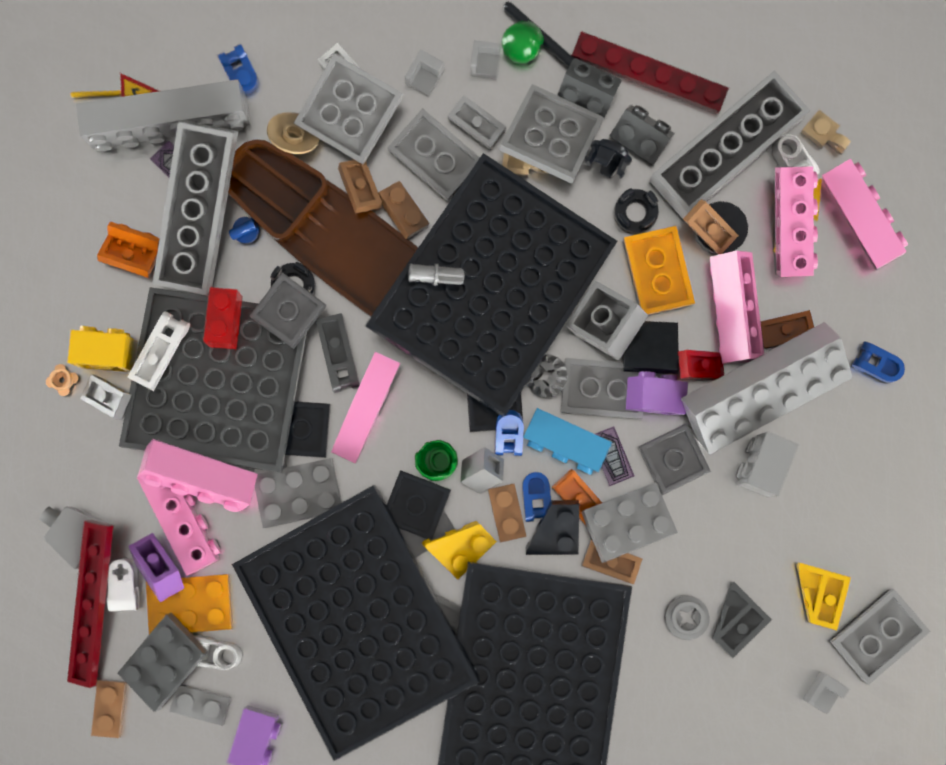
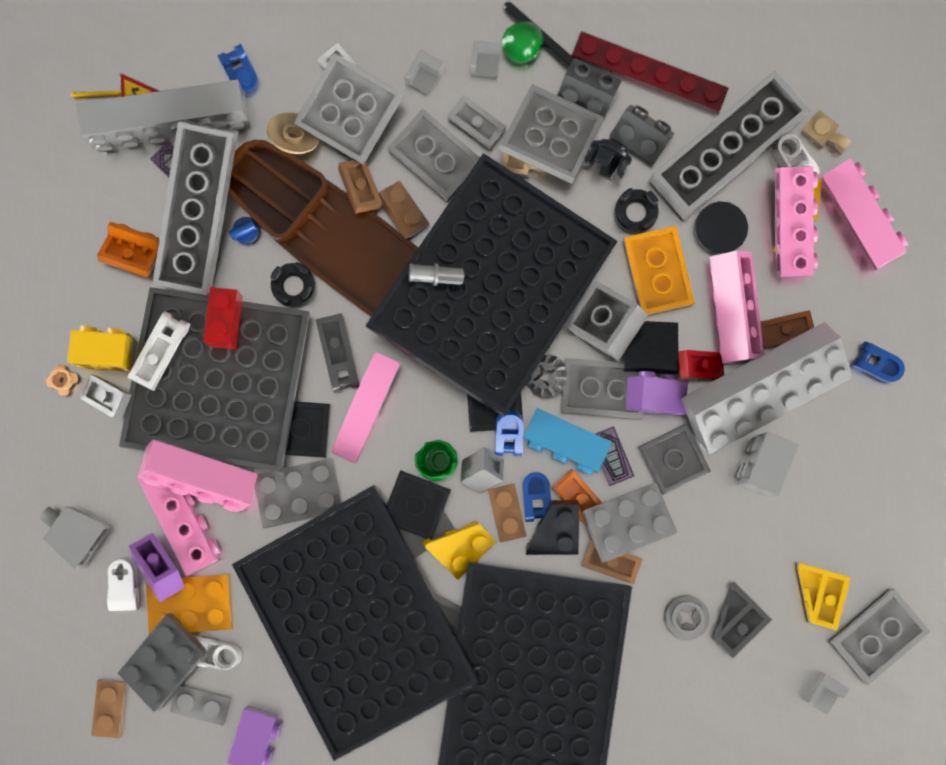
dark red plate [67,519,114,688] -> none
flat silver tile [249,273,327,349] -> none
medium nougat plate [683,199,739,255] -> none

